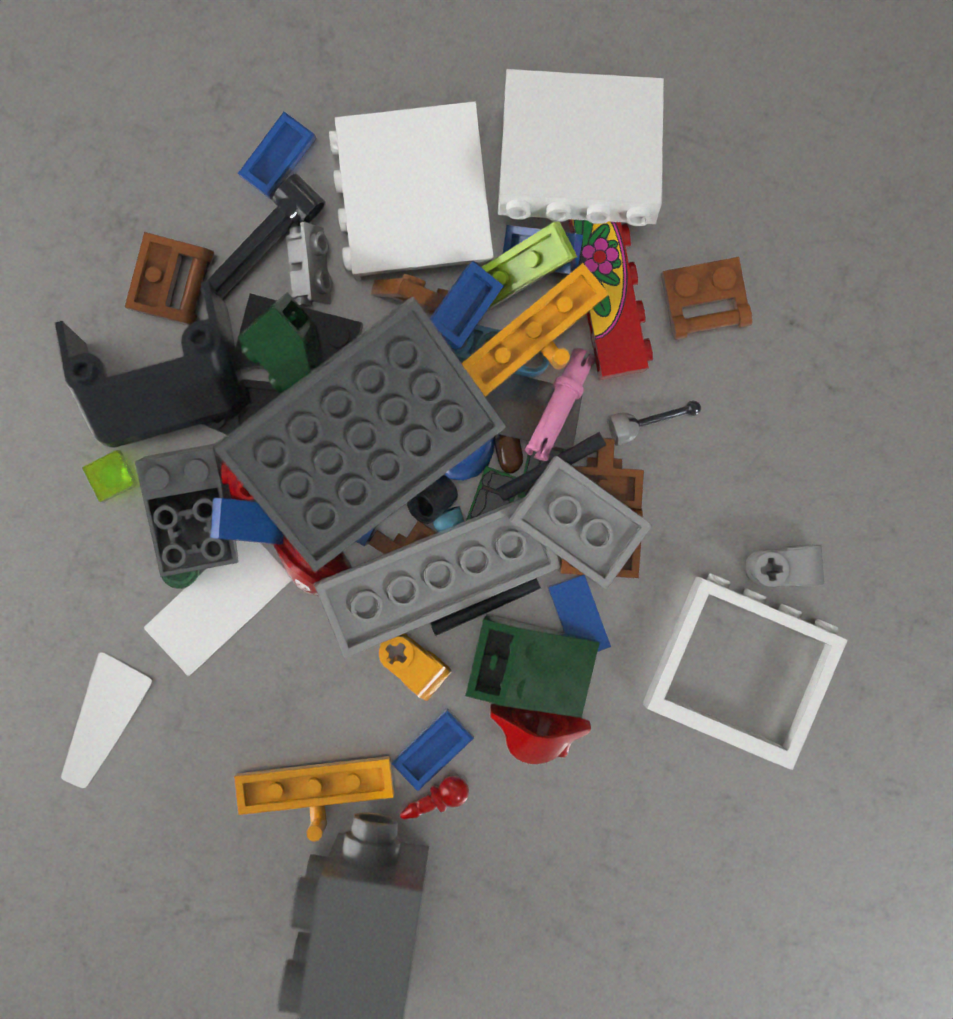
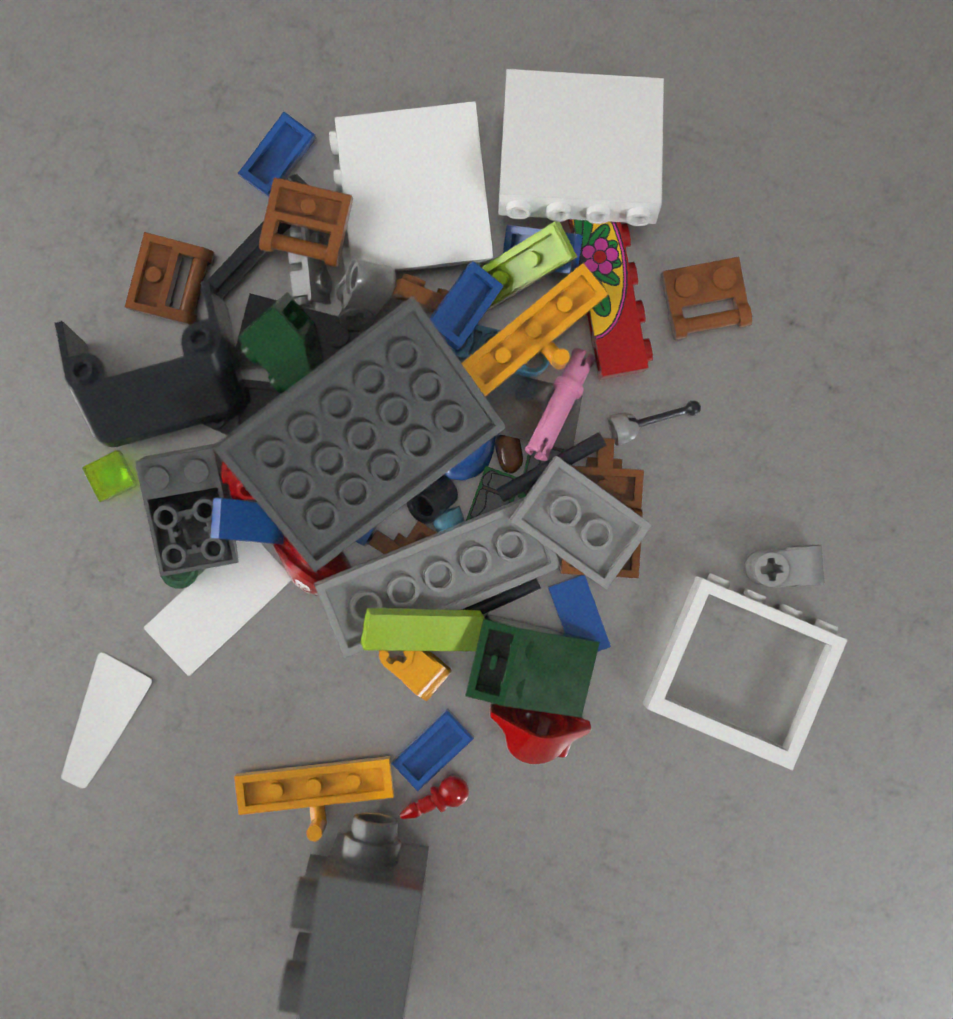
none -> dark orange plate [259,177,353,268]
none -> light grey piece [336,259,396,331]
none -> lime tile [361,608,484,651]

